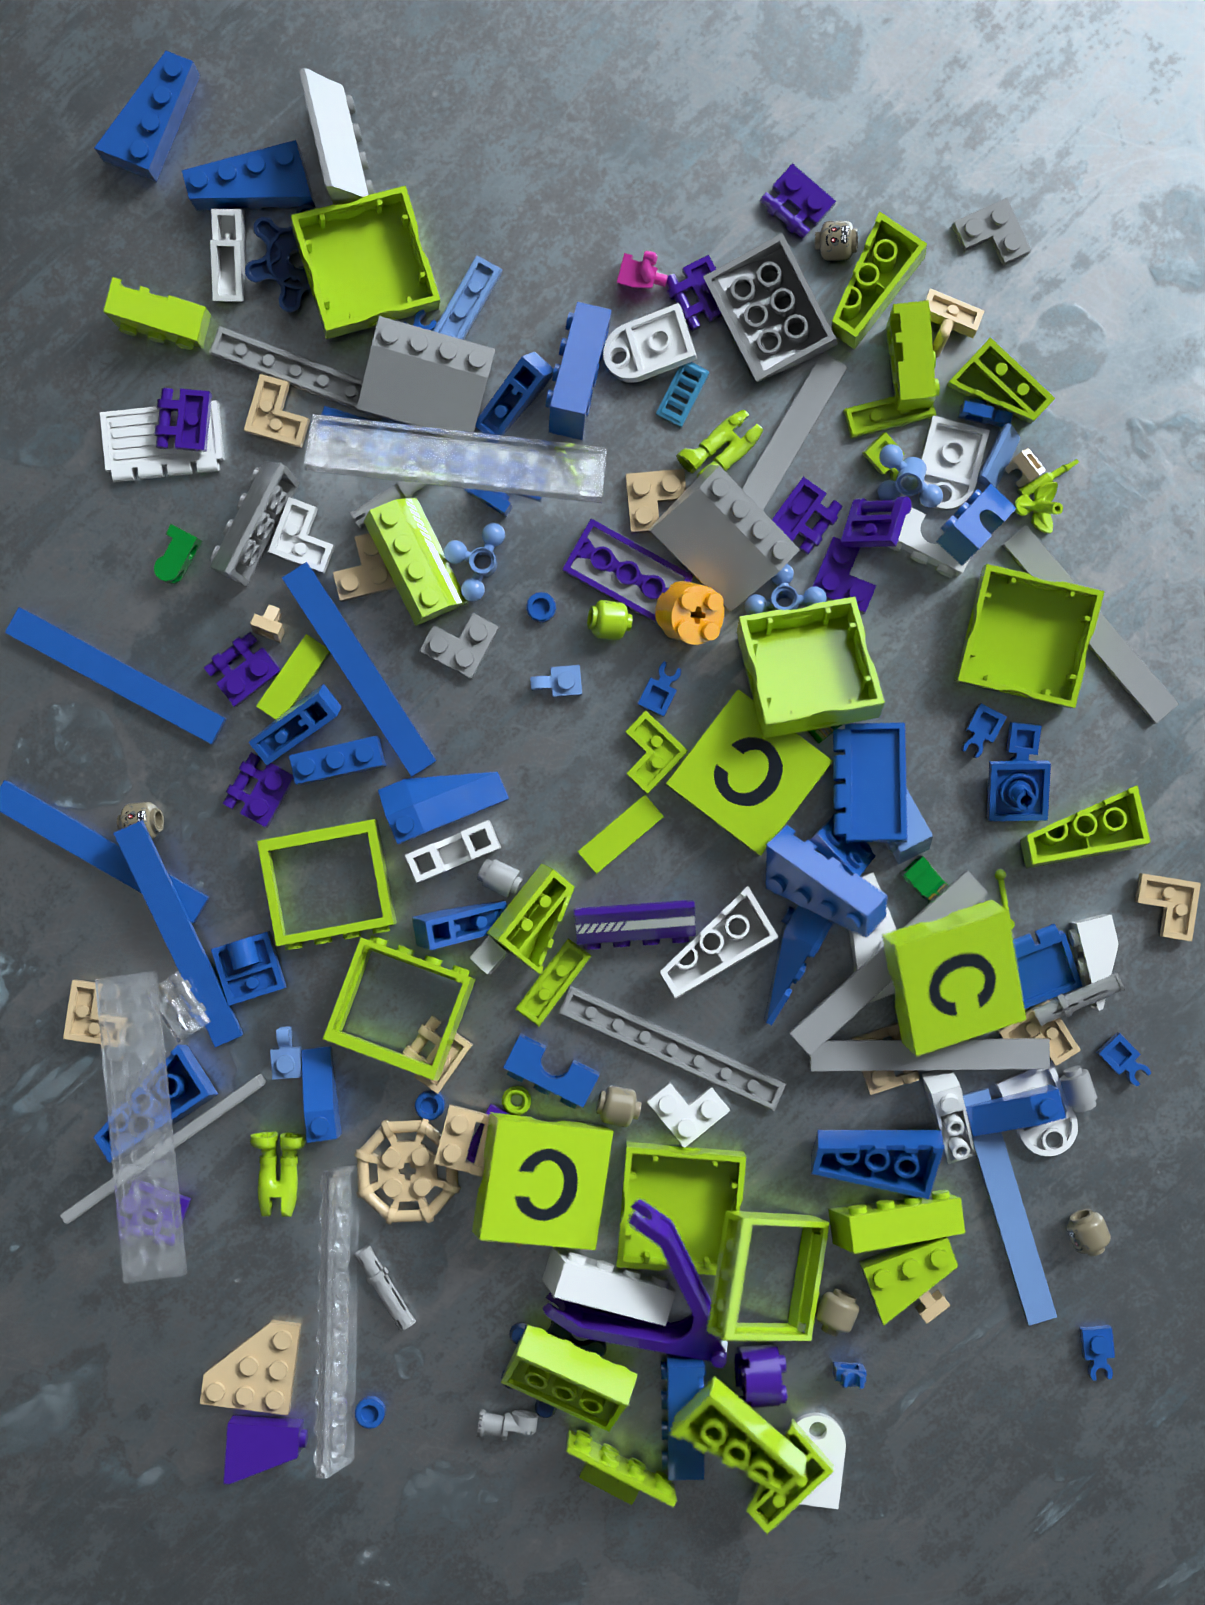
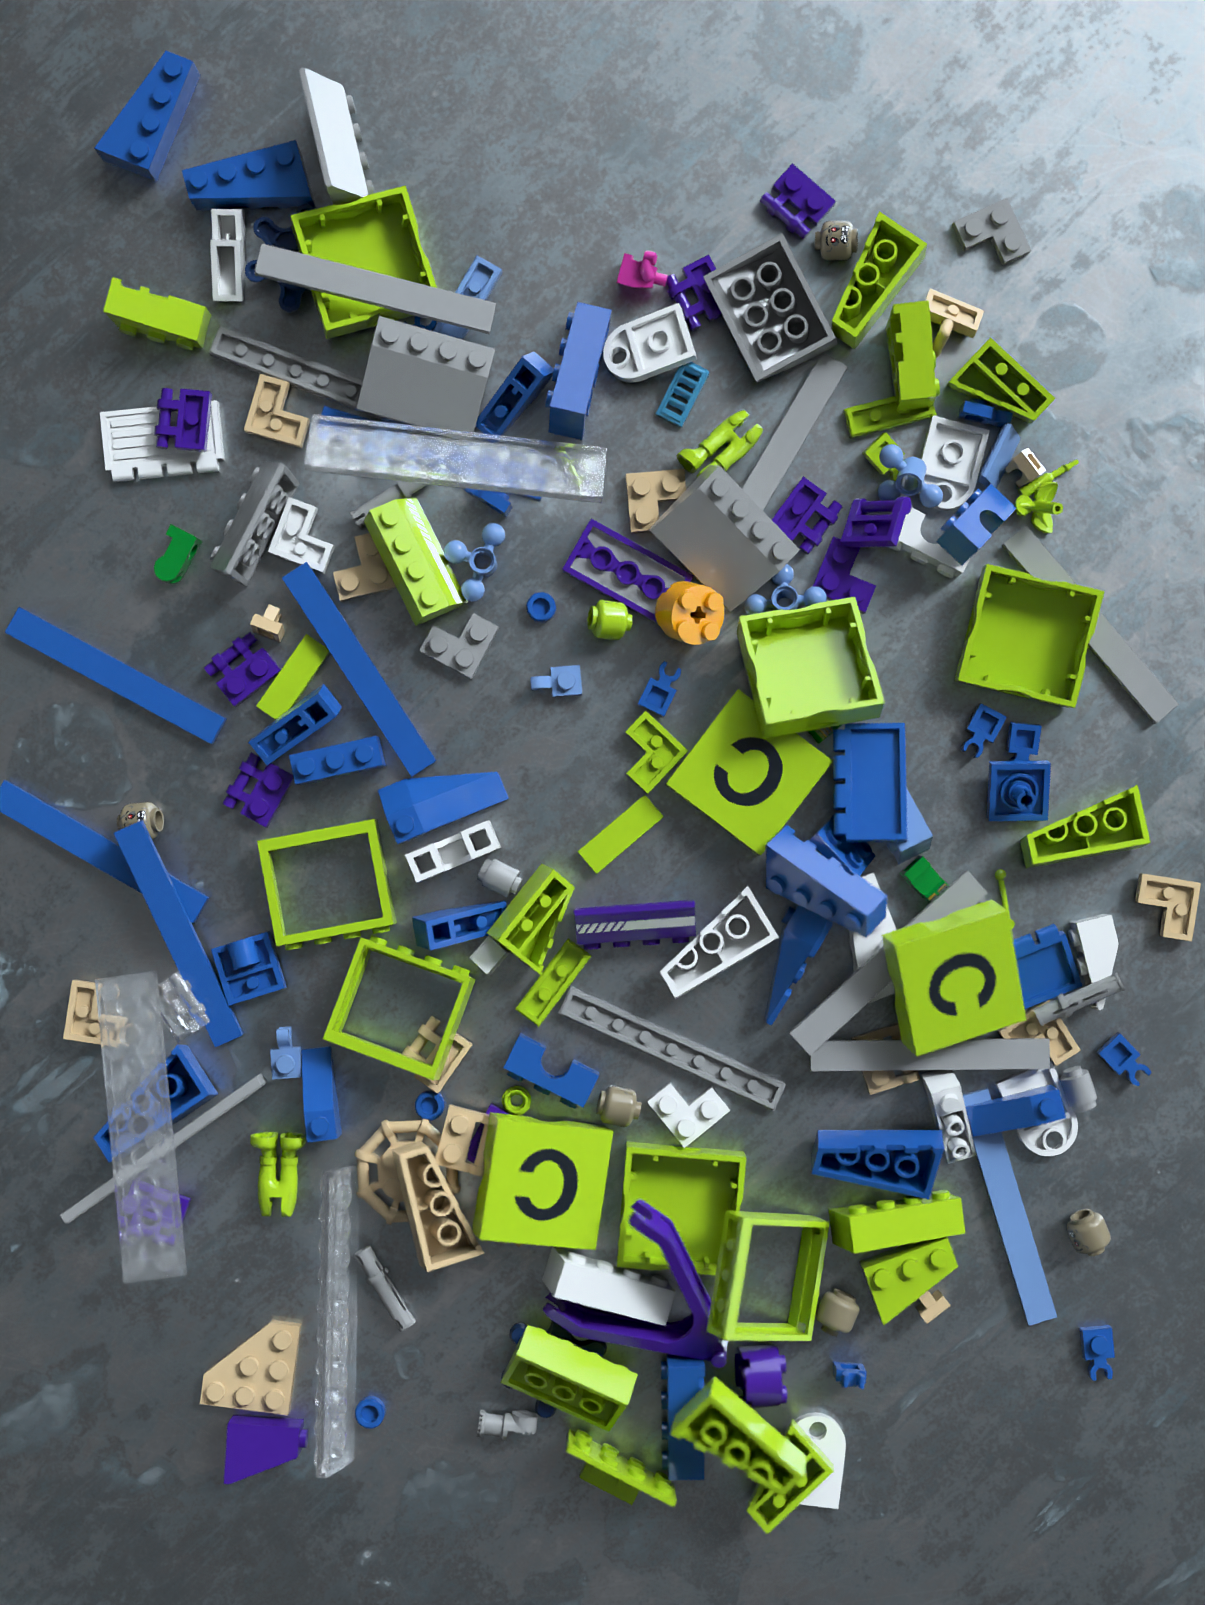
none -> light grey tile [255,243,497,334]
none -> tan wedge [392,1141,484,1272]

